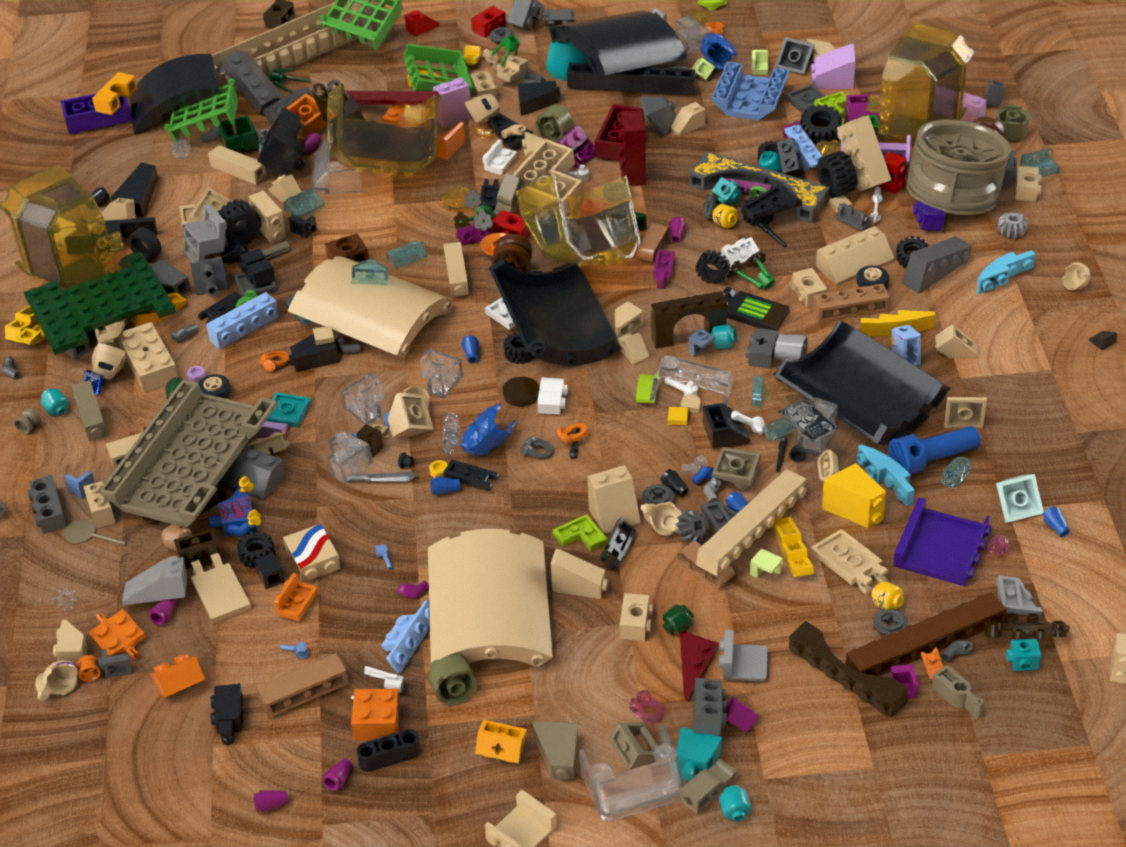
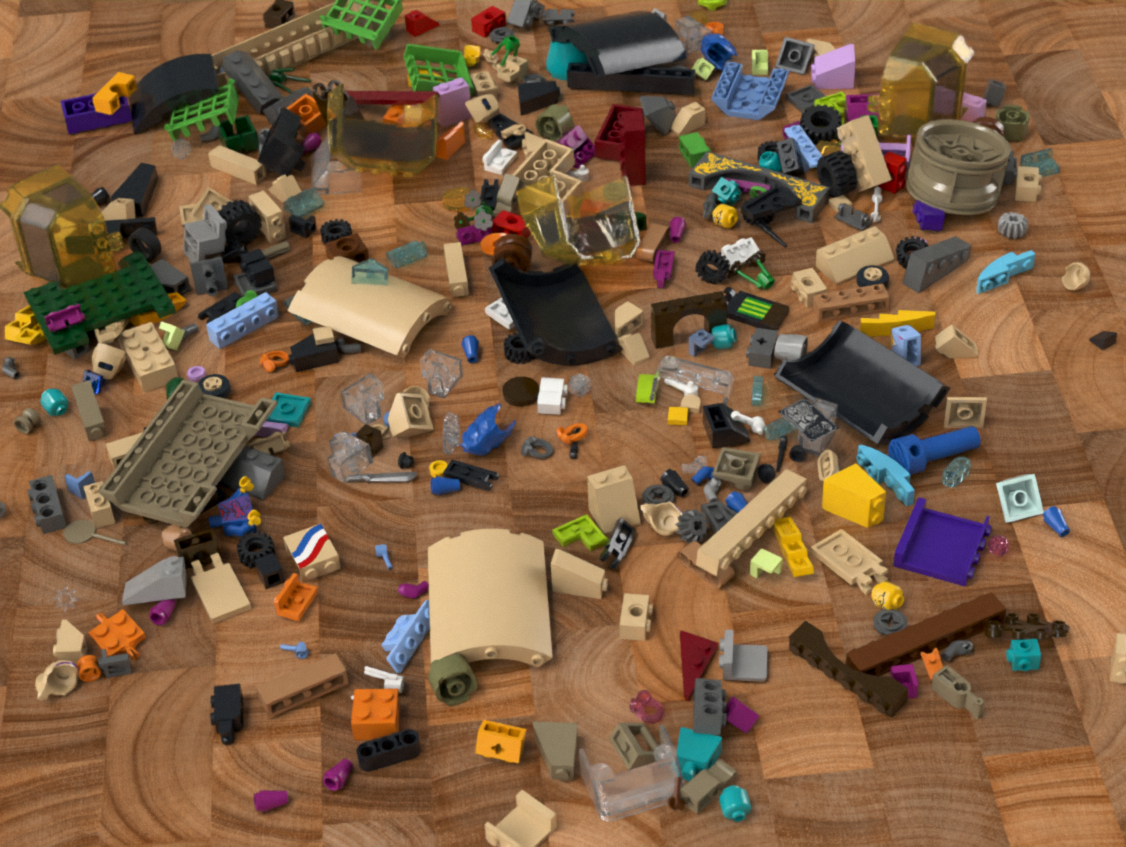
orange slope [150,654,205,697] -> none
dark green head [662,604,694,636] -> none
light grey wing [996,575,1042,616] -> none
none -> magenta hinge [44,304,85,332]
none -> yellowish green panel [159,321,185,351]
none -> black tyre [320,219,352,246]
none -> clear gear [568,373,592,397]
none -> reddish brown hand [667,777,686,811]
none -> bright green brick [679,132,711,168]
none -> black plate [758,464,776,483]

